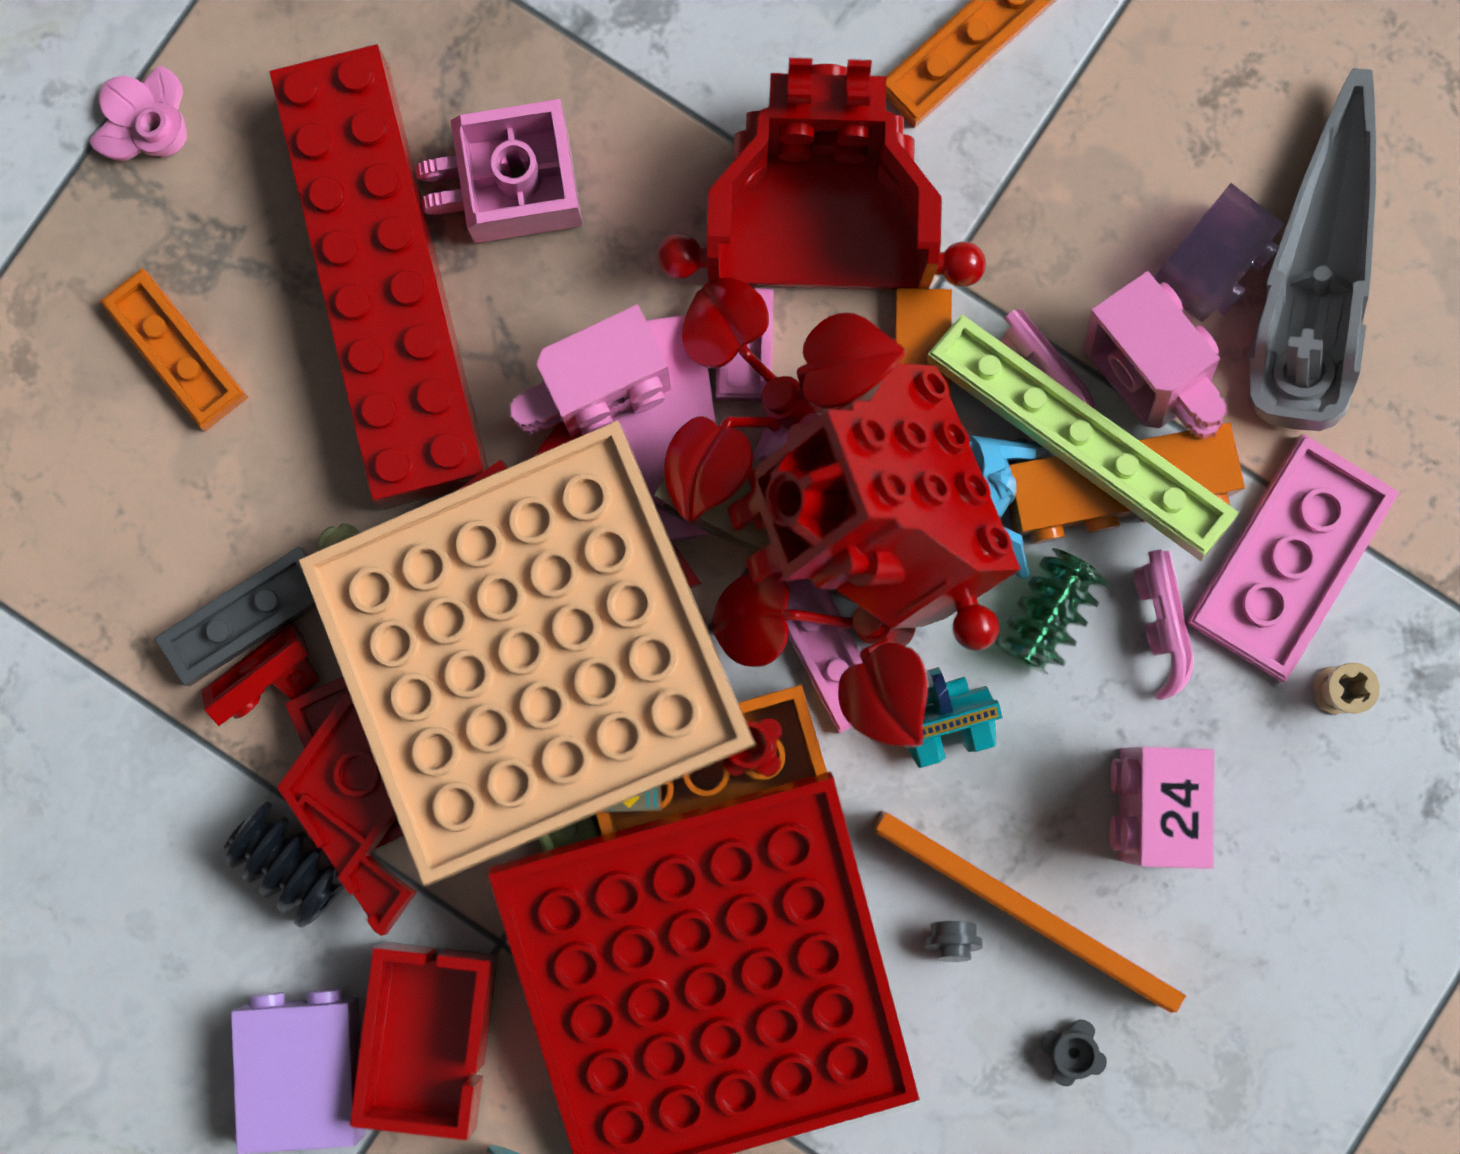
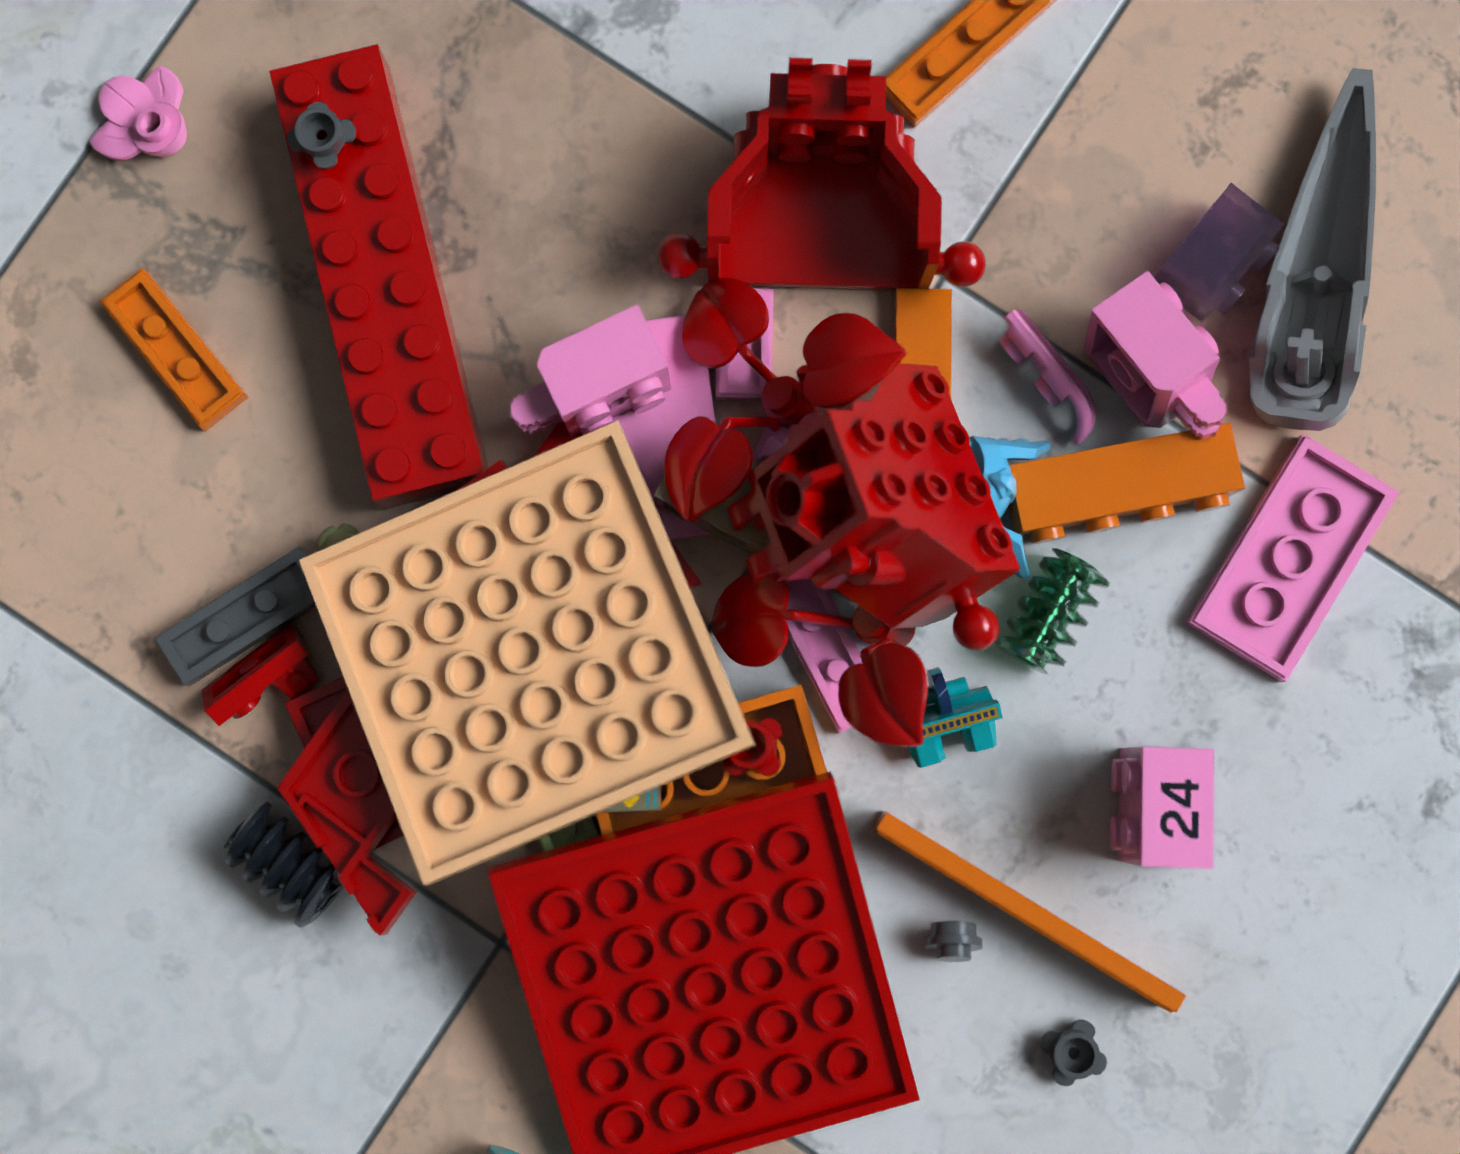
lavender brick [231,988,365,1154] -> none
red piece [350,941,498,1141] -> none
bright pink hinge [415,99,583,243] -> none
yellowish green tile [927,314,1239,561] -> none
bright pink piece [1134,549,1194,700] -> none
tan bush [1312,662,1380,715] -> none
none -> dark grey plate [287,102,356,169]

